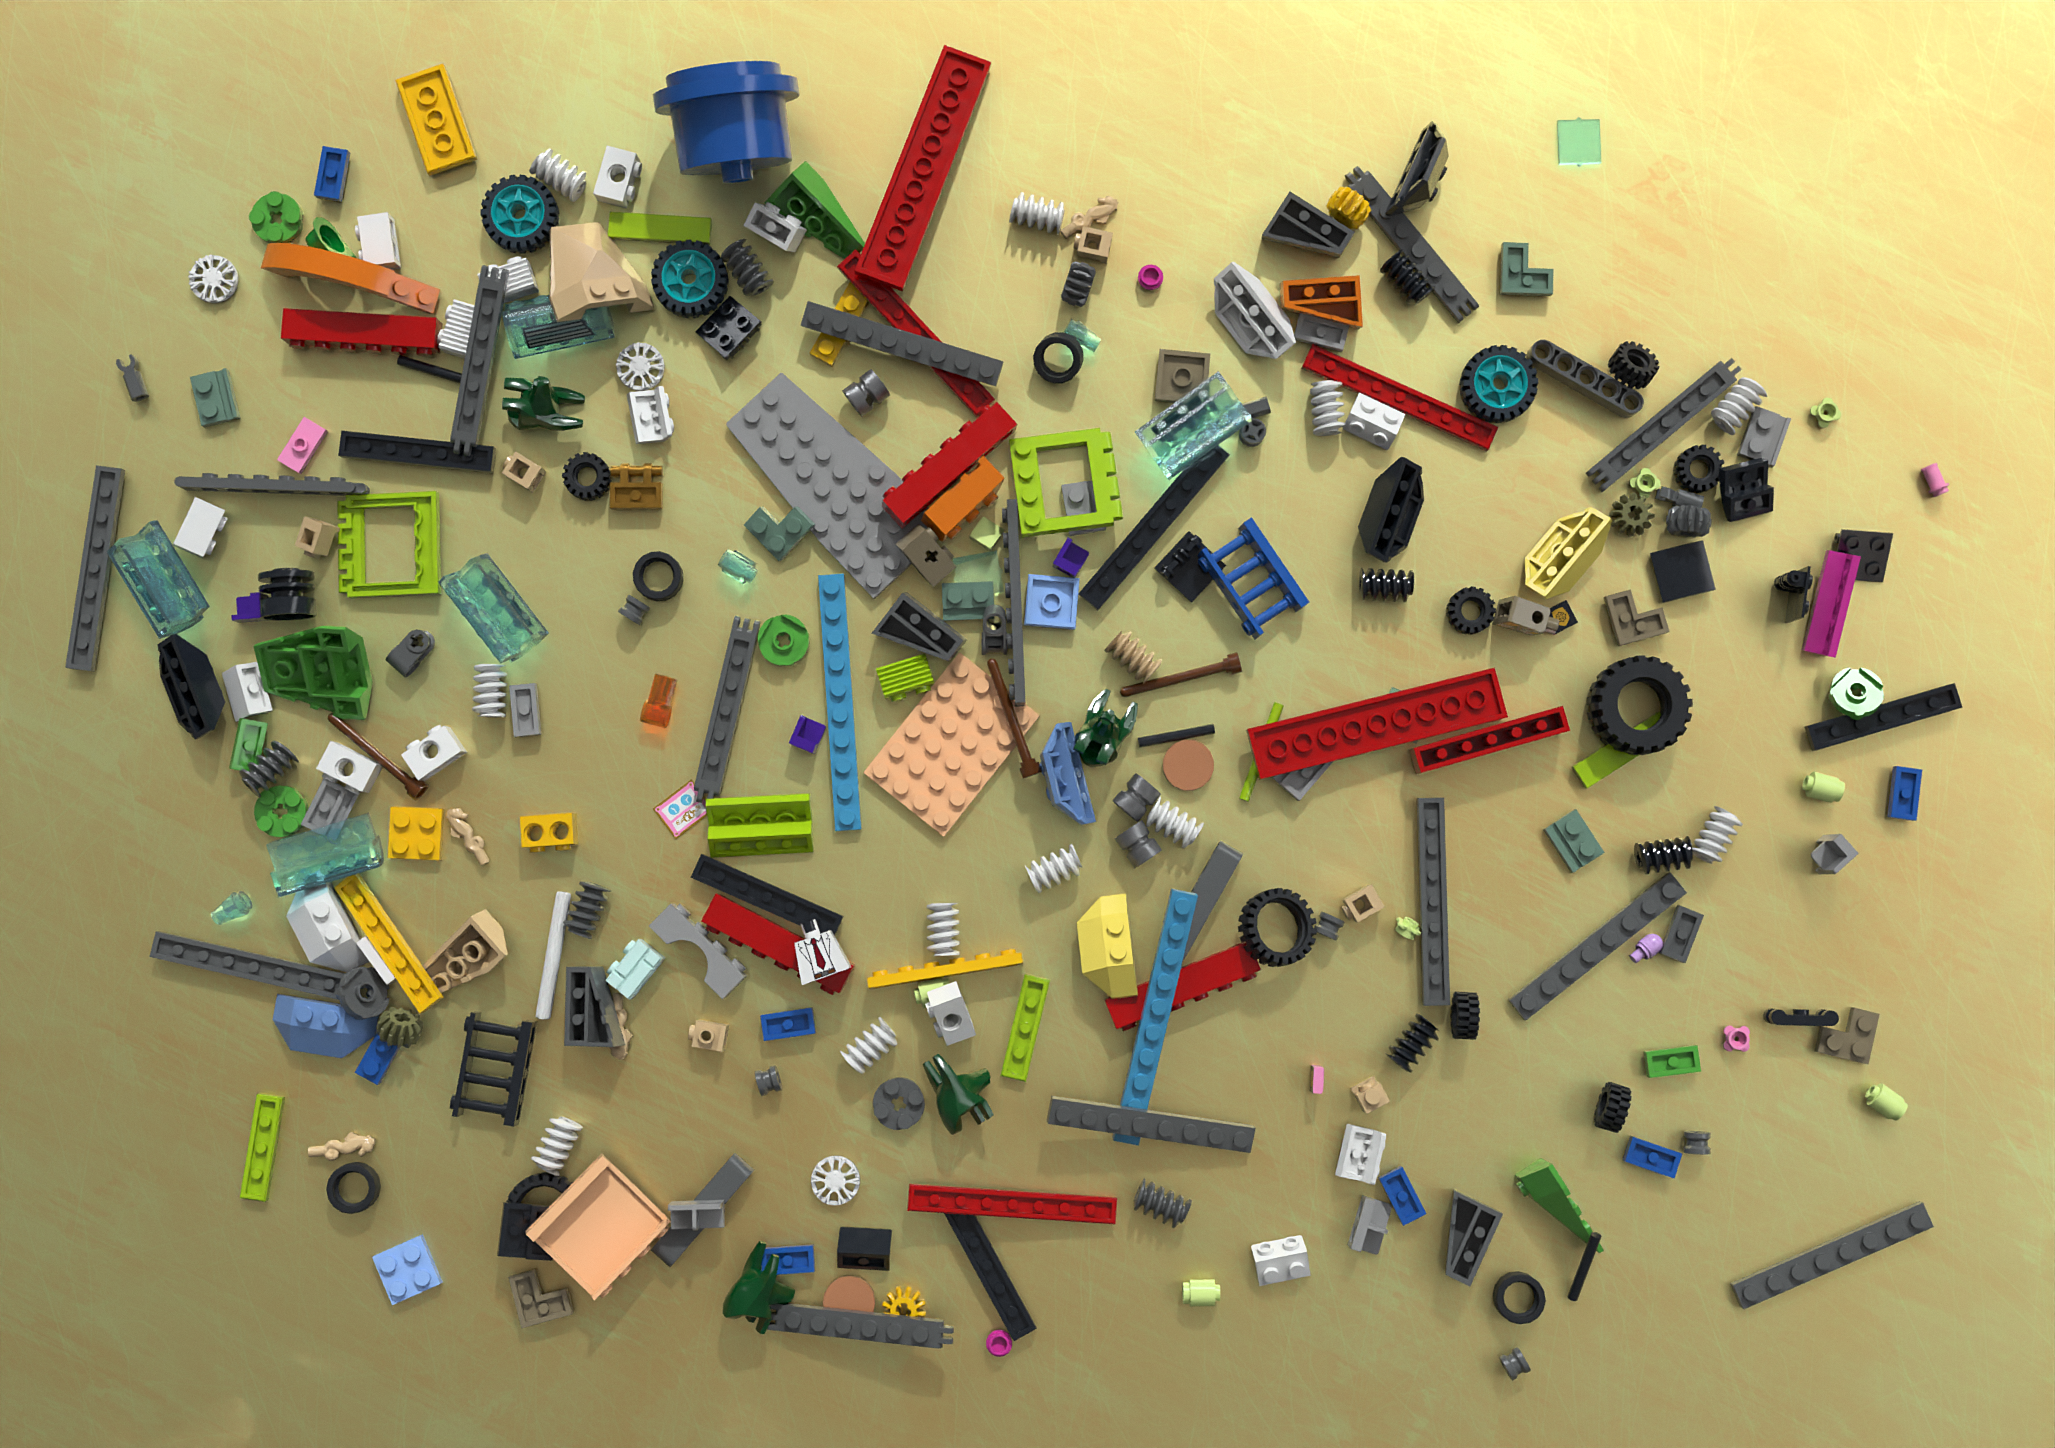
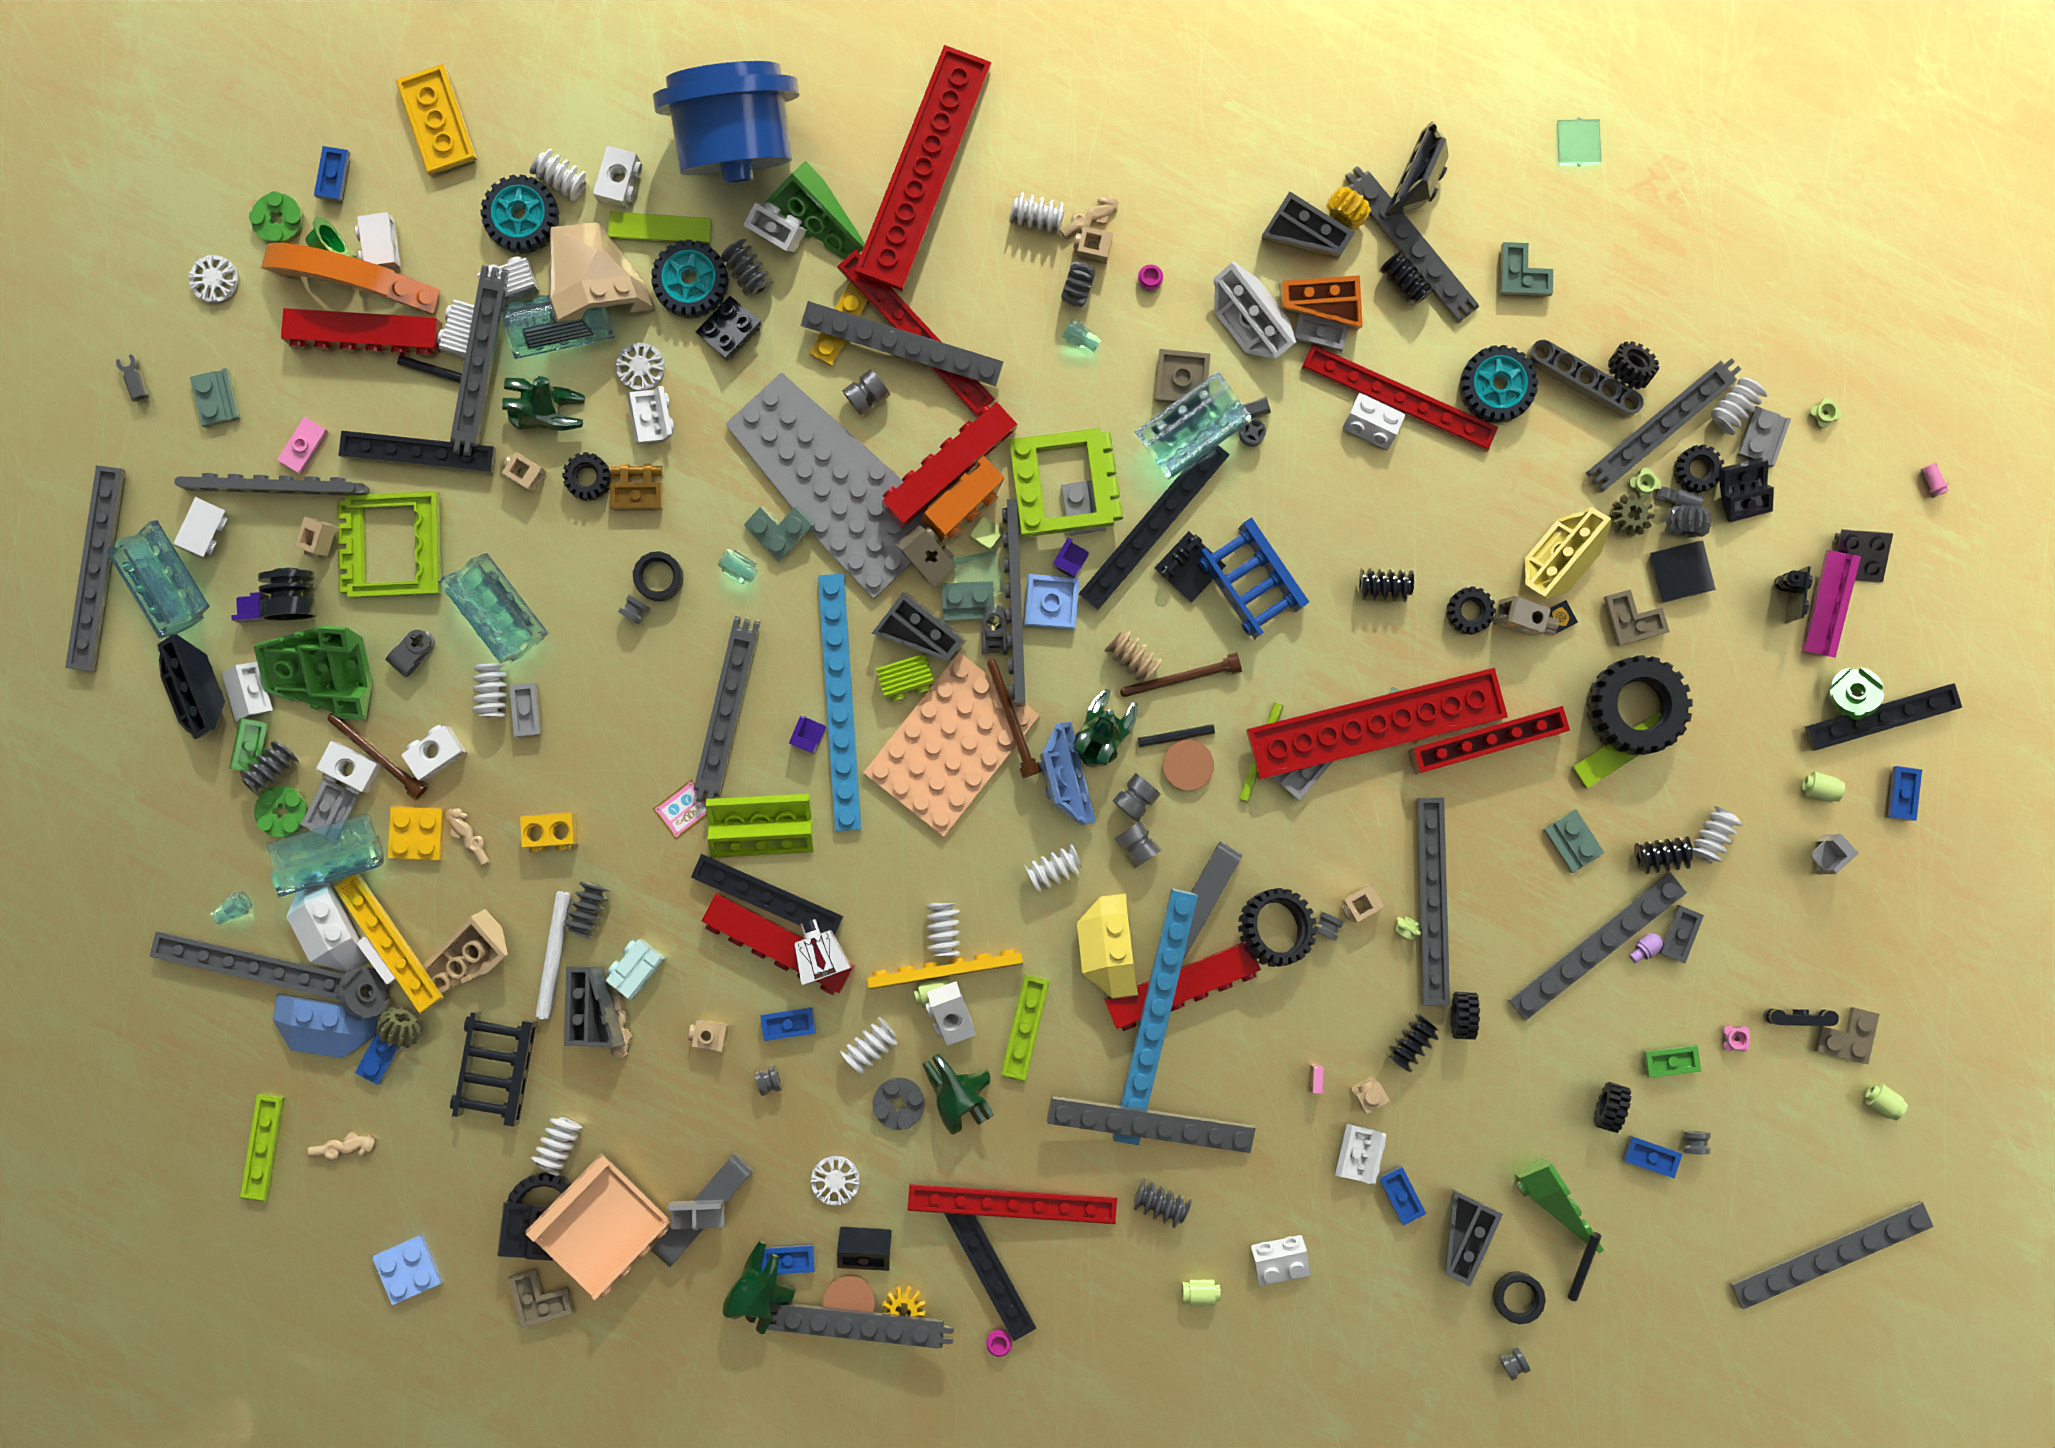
black tyre [326,1162,381,1214] -> none
clear orange piece [640,674,677,728] -> none
light grey arch [649,903,747,999] -> none
bright green plate [758,614,810,666] -> none
black tyre [1033,332,1084,384] -> none
white piece [1146,797,1204,849] -> none
white piece [1310,380,1345,436] -> none
light grey panel [1347,1195,1392,1255] -> none
black wedge [1358,457,1424,563] -> none

